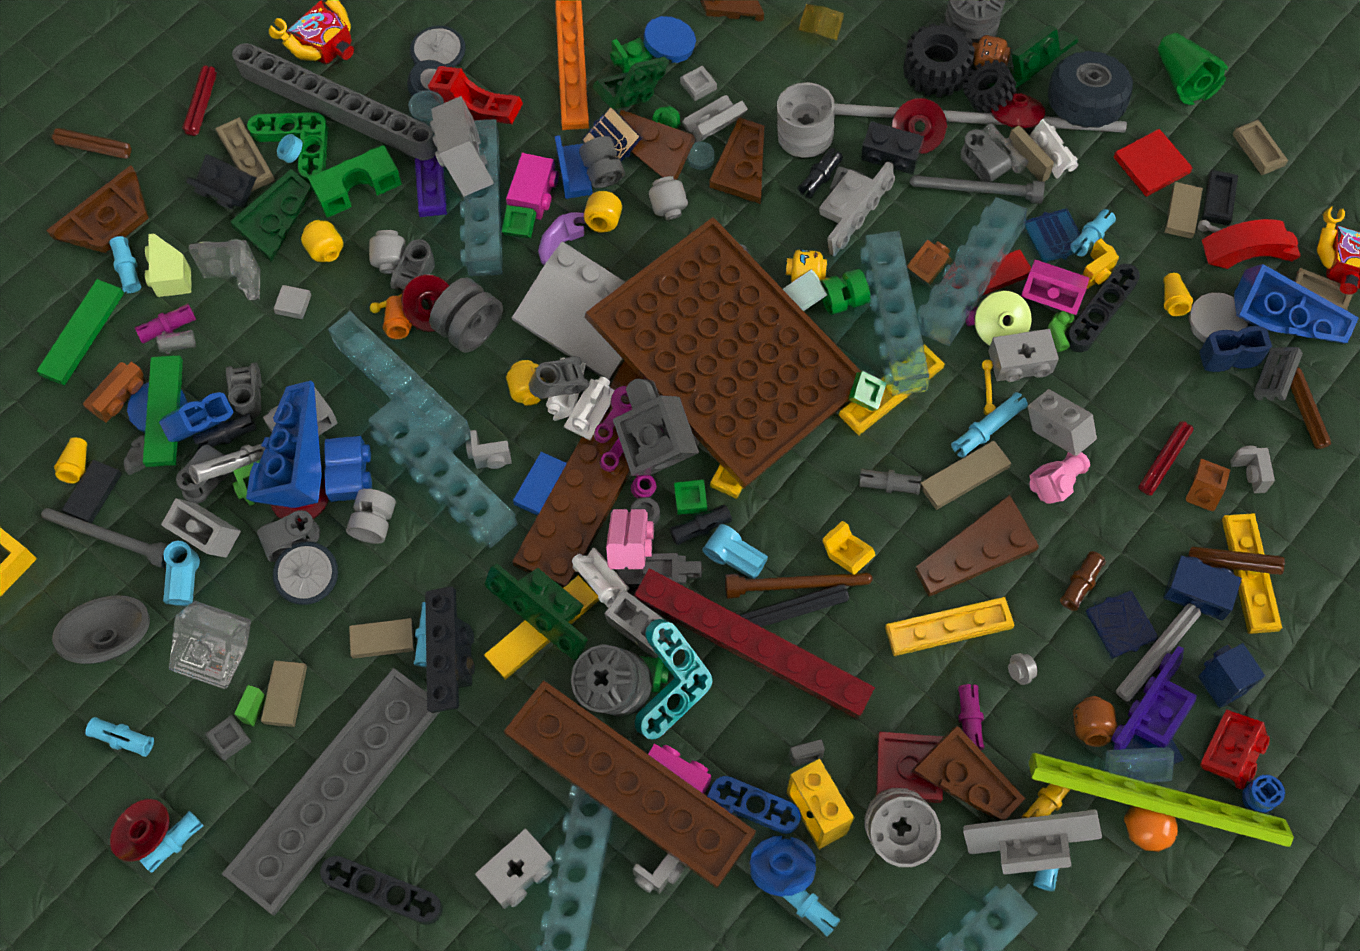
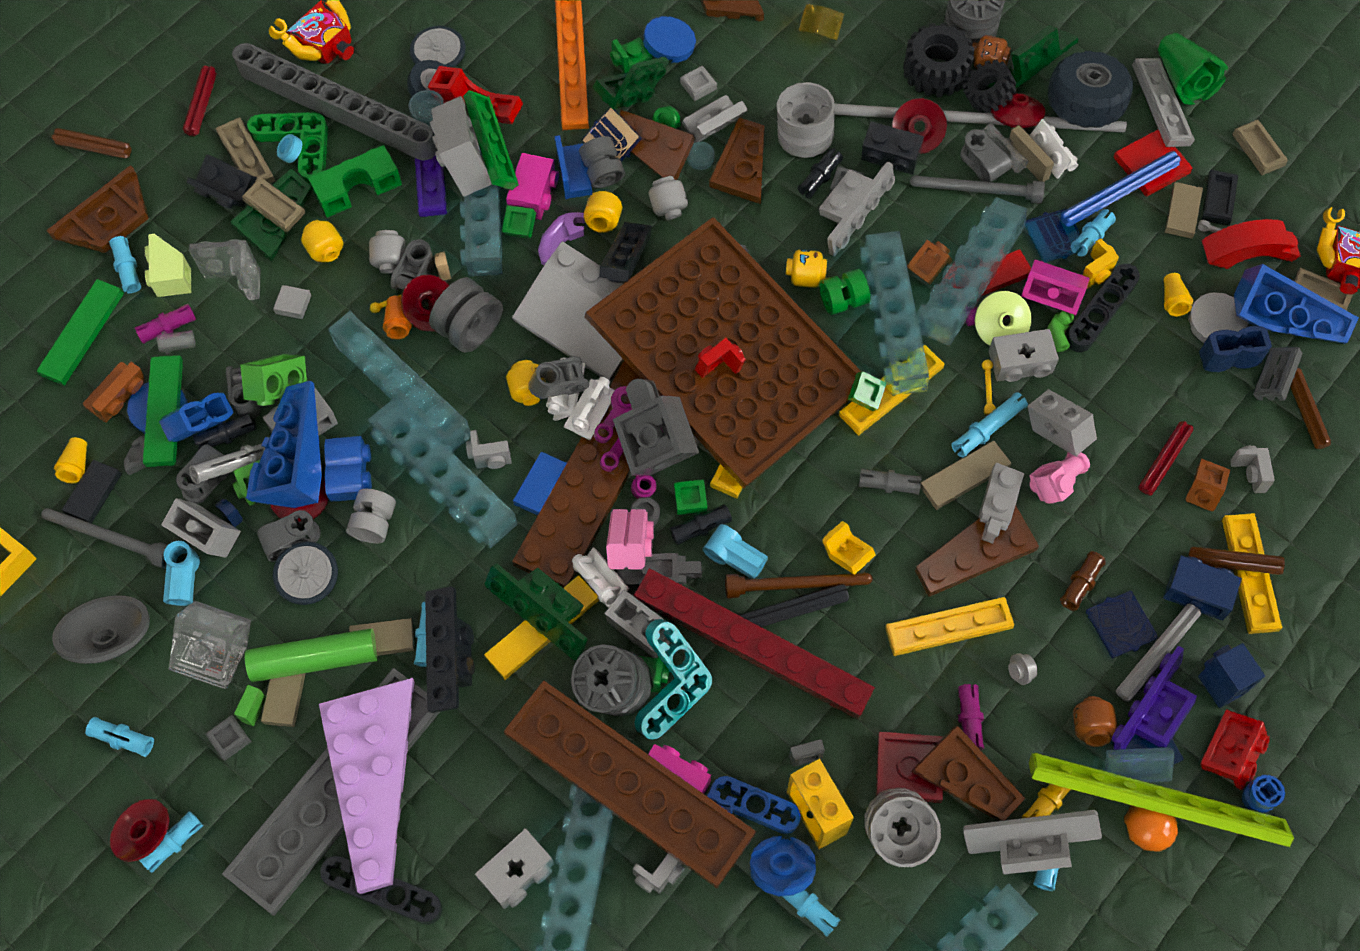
light aqua tile [783,269,828,311] -> none
none -> dark blue tile [215,498,243,527]
none -> bright green brick [240,354,307,406]
none -> dark tan tile [242,177,305,233]
none -> bright green brick [245,628,377,682]
none -> lavender wing [319,678,415,894]
none -> tan tile [434,251,451,280]
none -> green tile [463,90,519,190]
none -> black plate [599,222,652,283]
none -> red bracket [695,338,746,378]
none -> light grey hinge [978,463,1024,544]
none -> axle [1060,151,1181,227]
none -> light grey tile [1132,58,1195,147]

